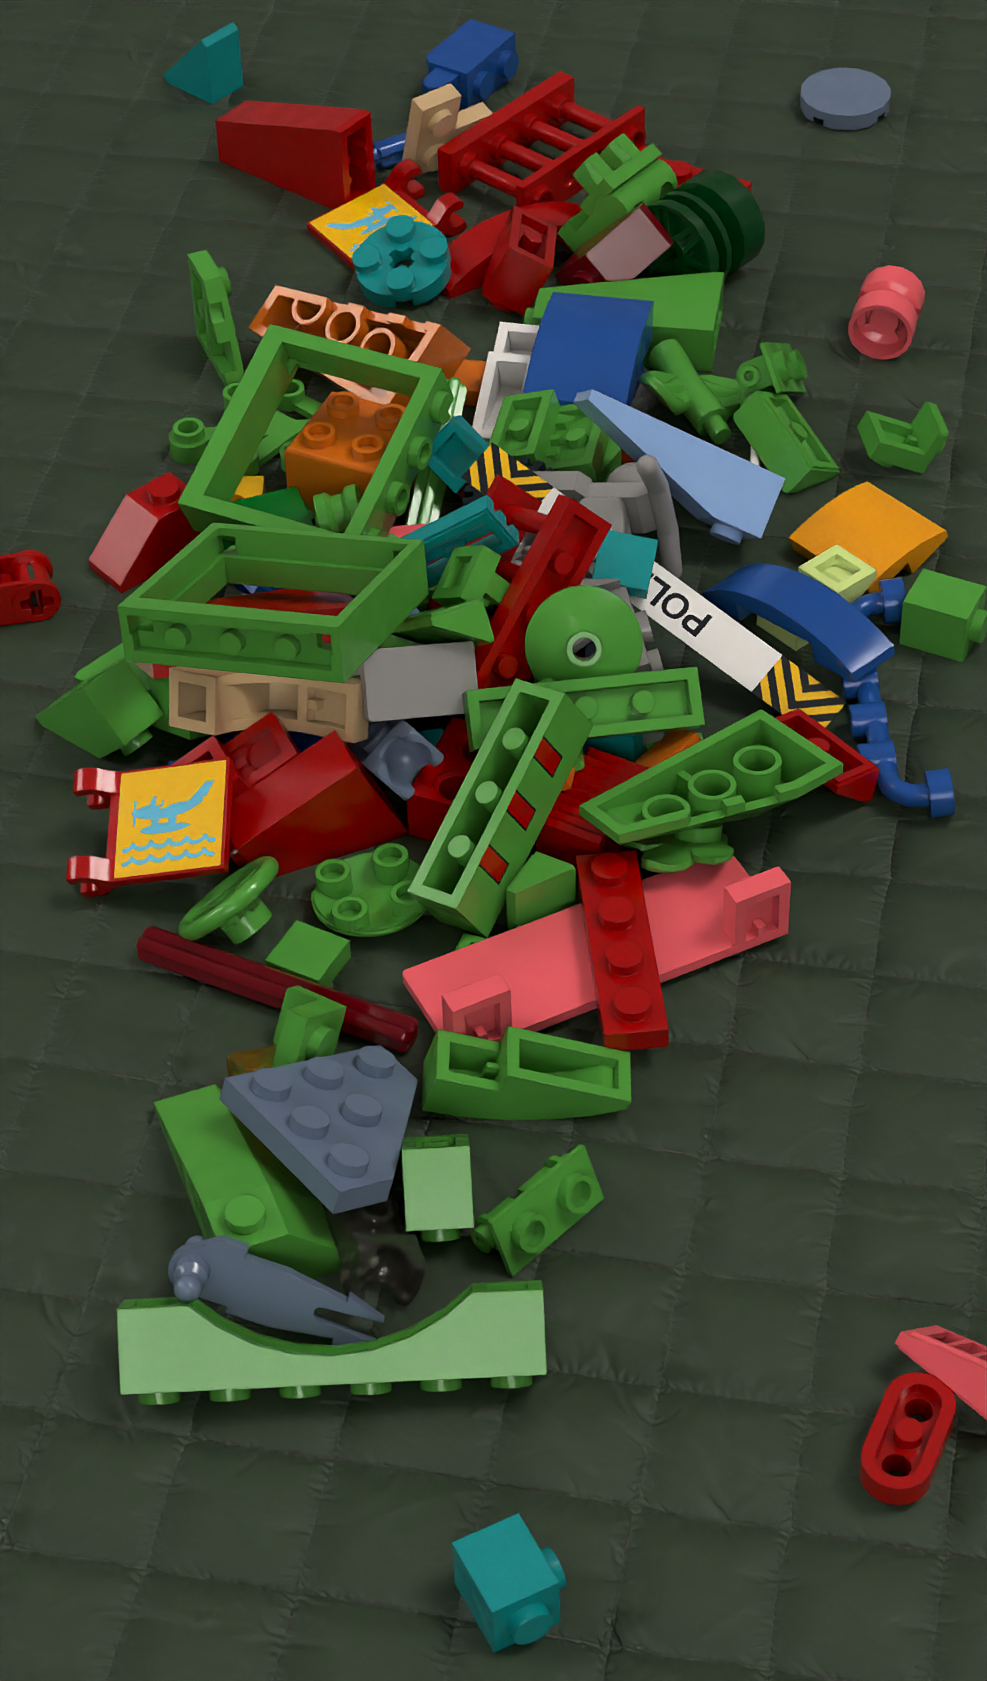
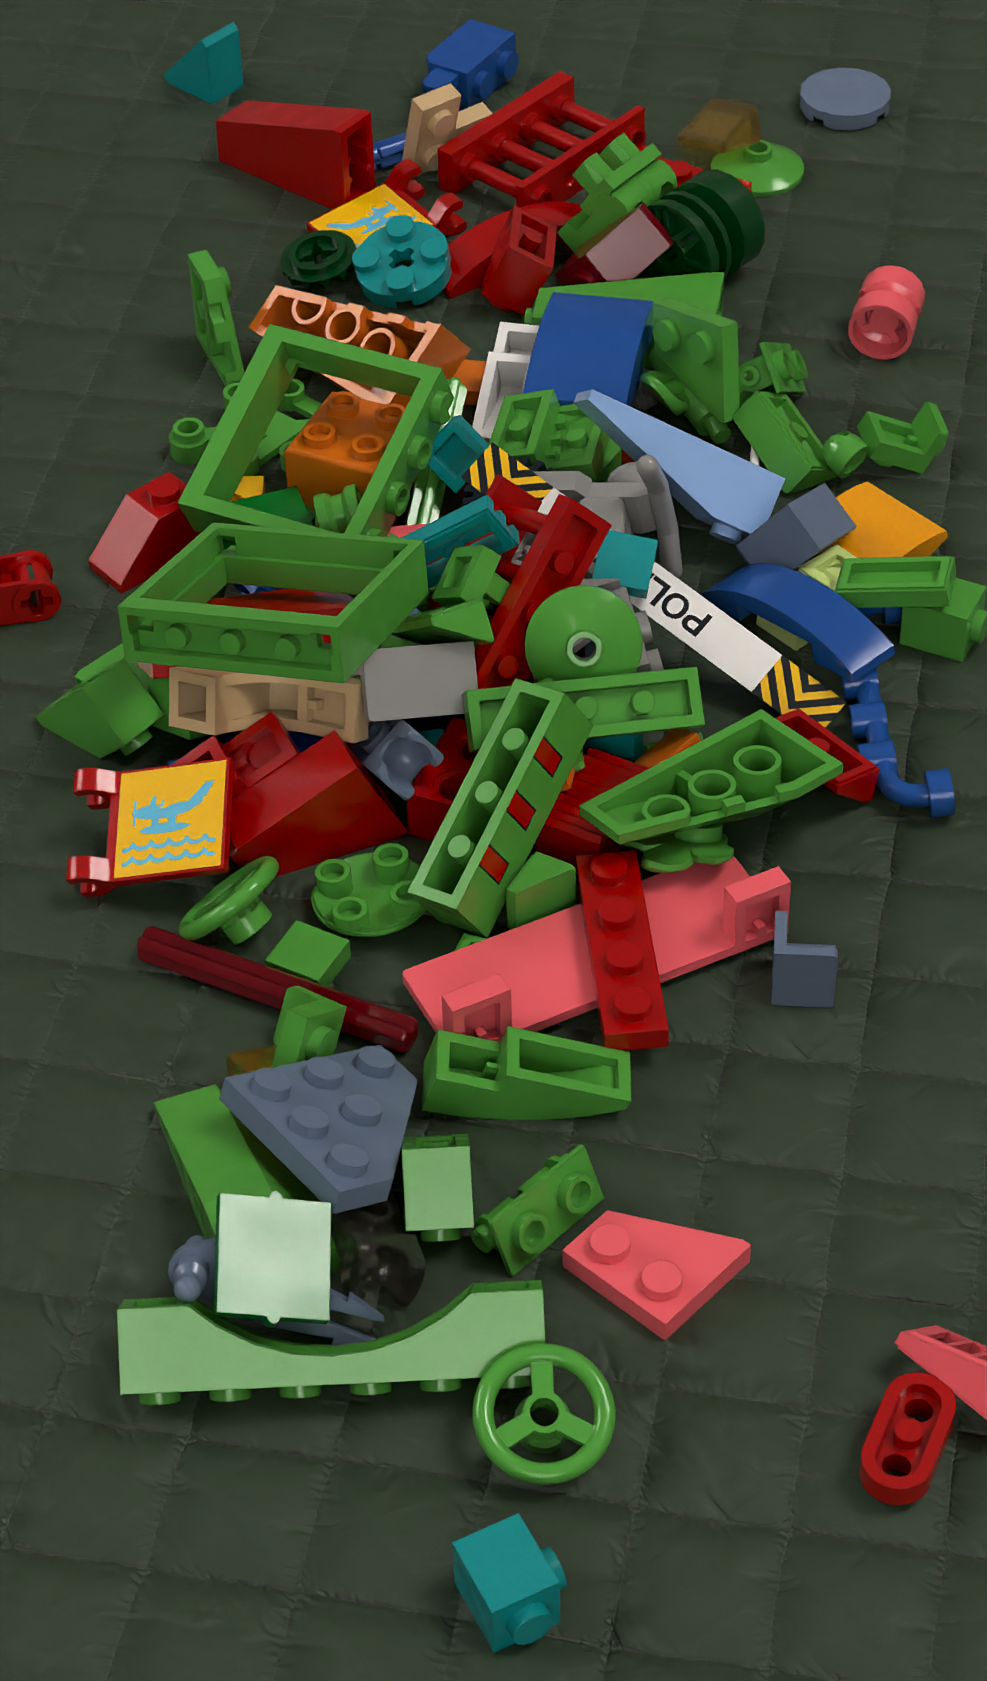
none -> piece [213,1191,331,1327]
none -> dark green gear [280,230,357,291]
none -> bright green piece [472,1343,616,1485]
none -> coral wing [562,1210,751,1341]
none -> bright green wing [652,298,740,423]
none -> clear yellow slope [677,98,762,153]
none -> bright green dish [711,140,804,197]
none -> sand blue slope [735,483,857,571]
none -> sand blue panel [771,910,838,1008]
none -> bright green hinge [822,432,870,479]
none -> bright green tile [834,556,957,608]

